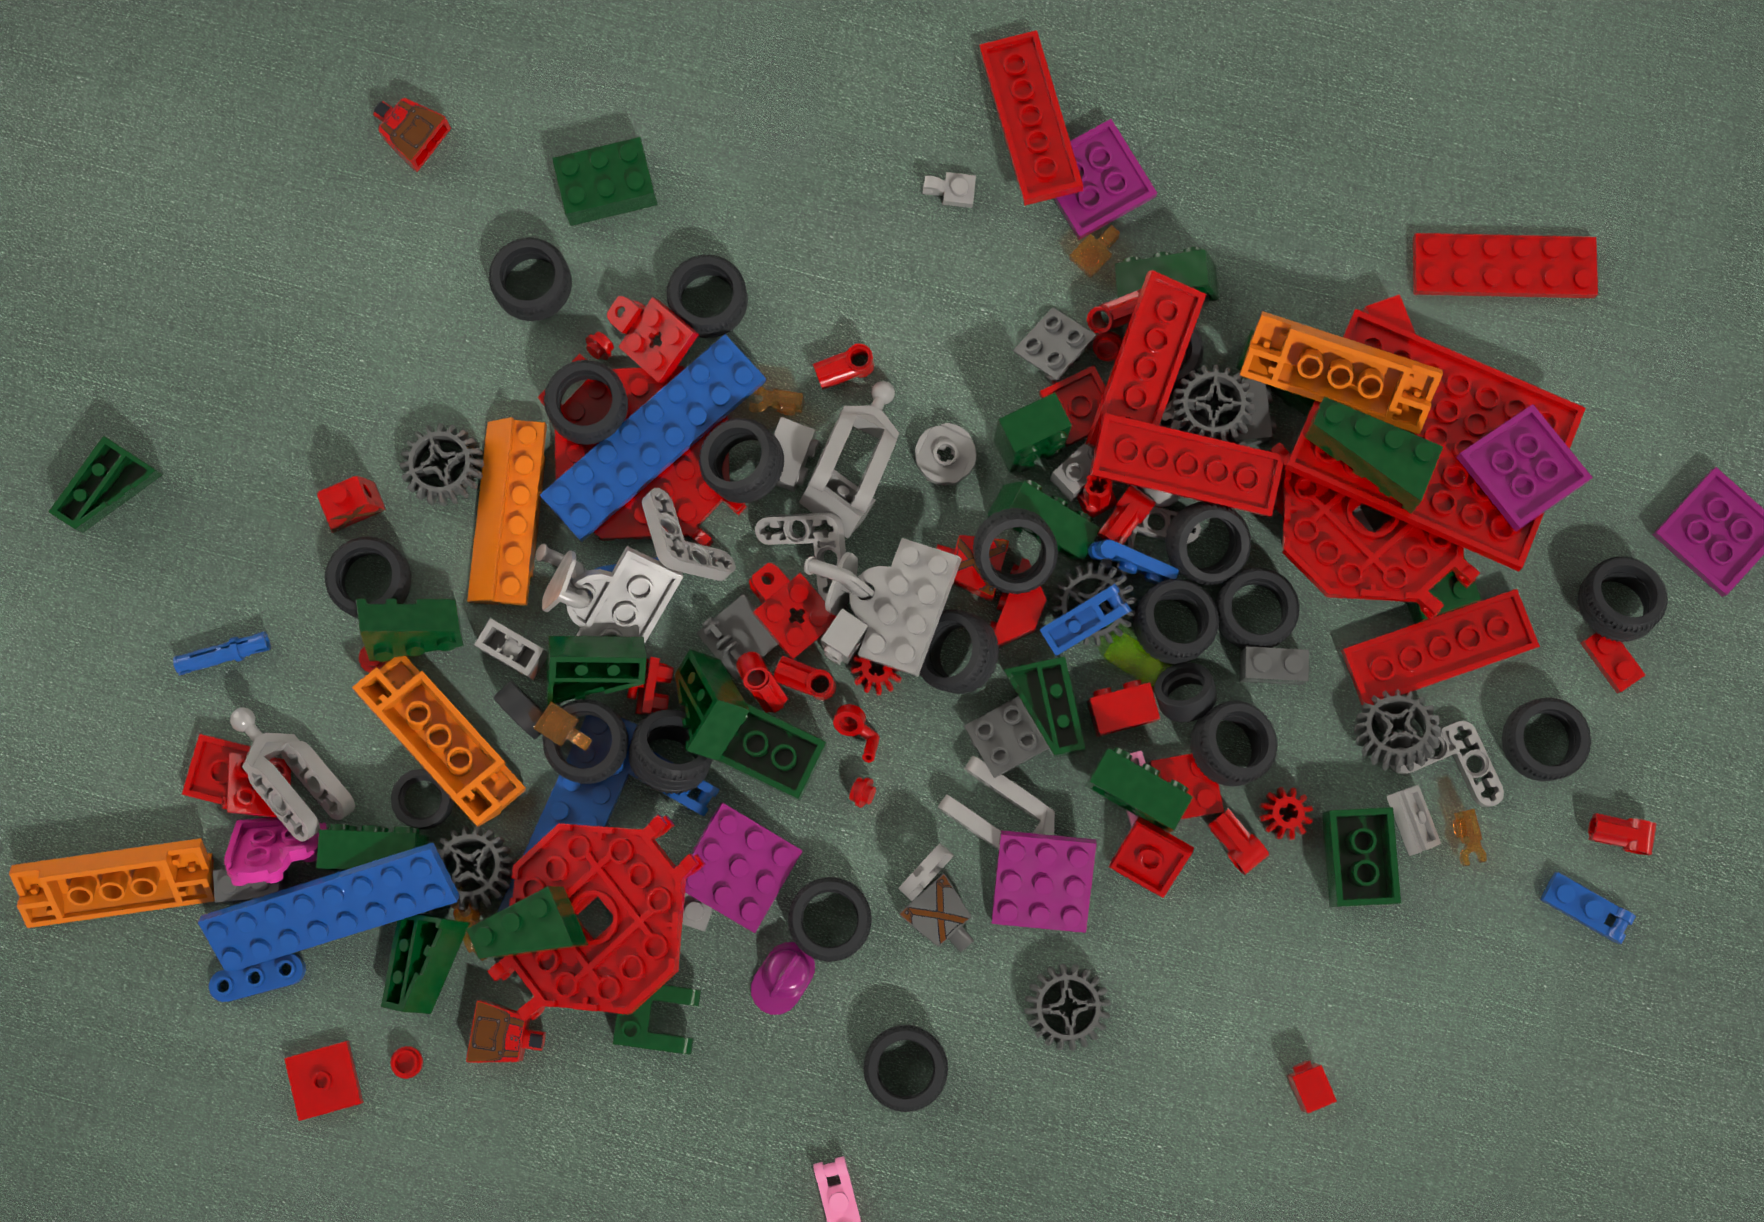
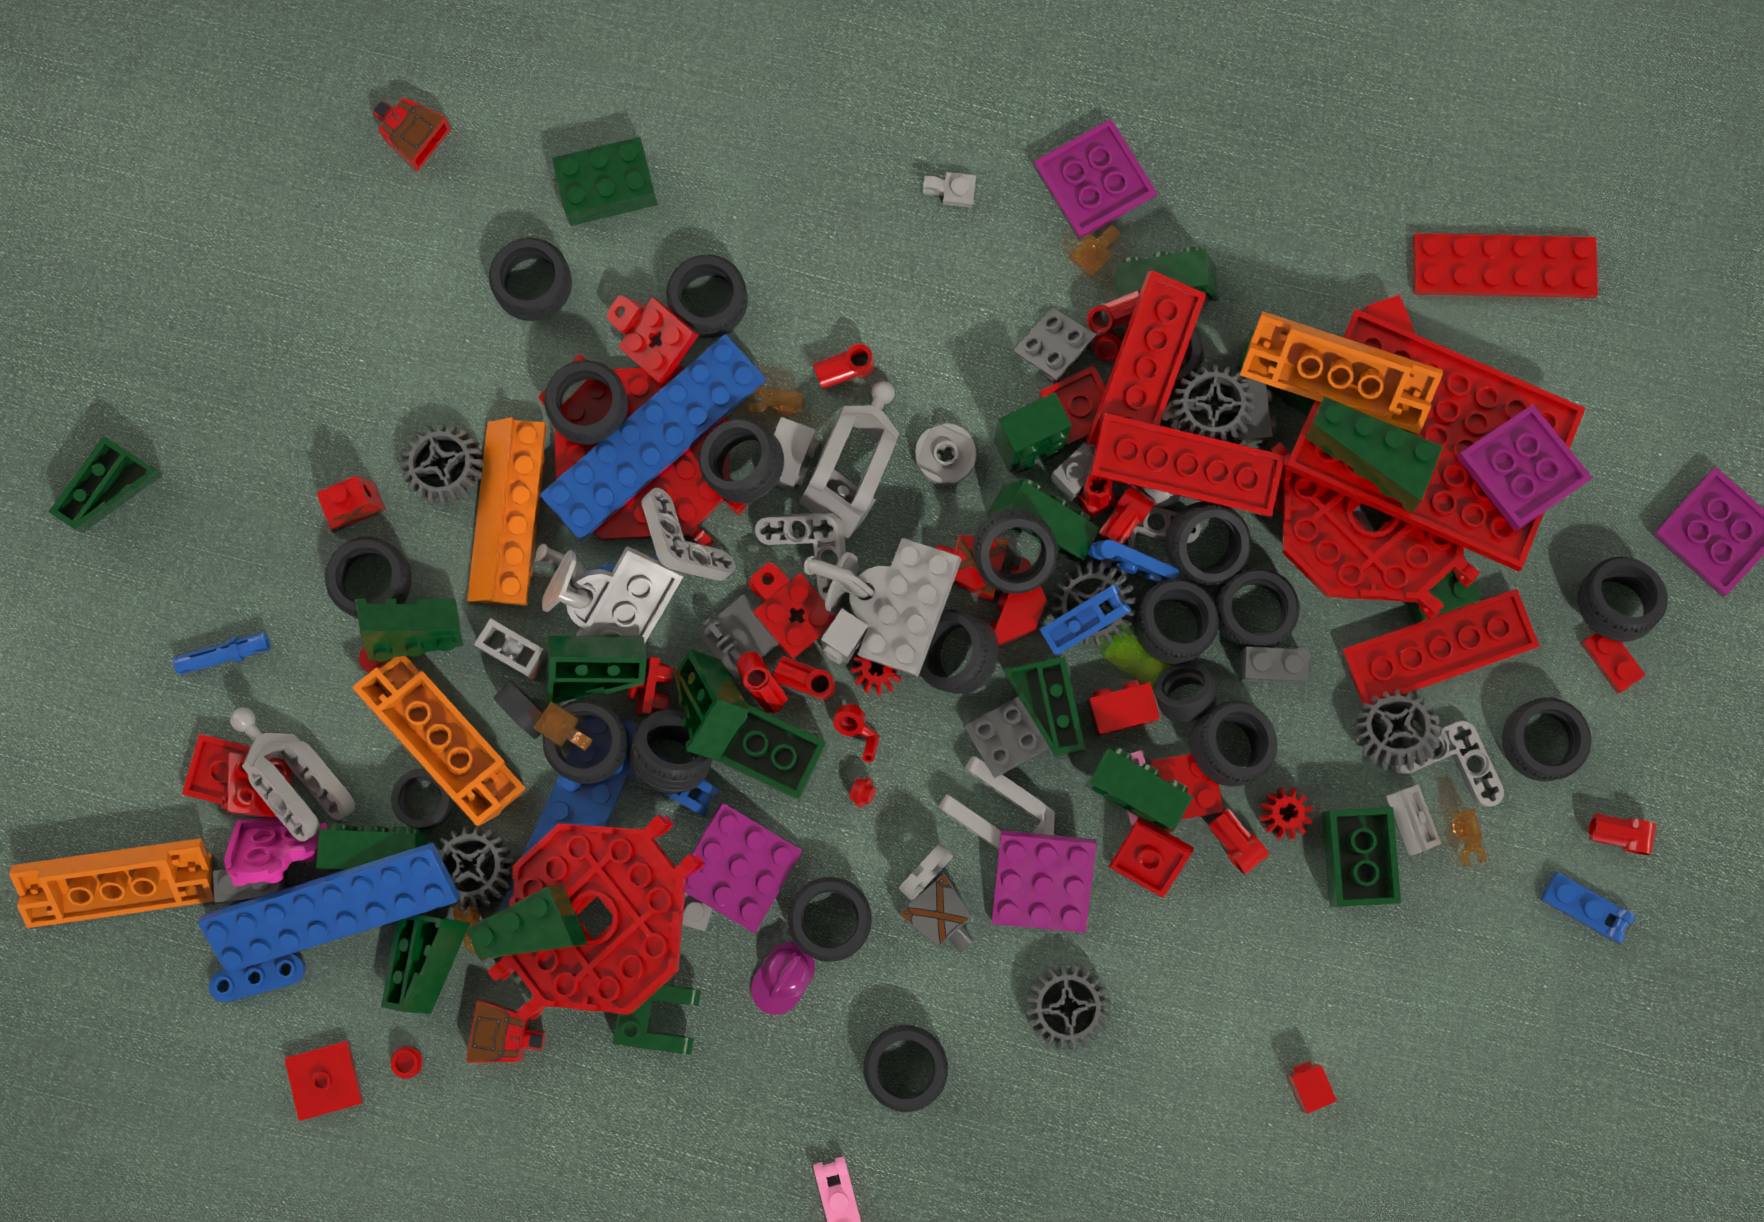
red plate [585,331,614,360] -> none
red plate [979,30,1083,206] -> none

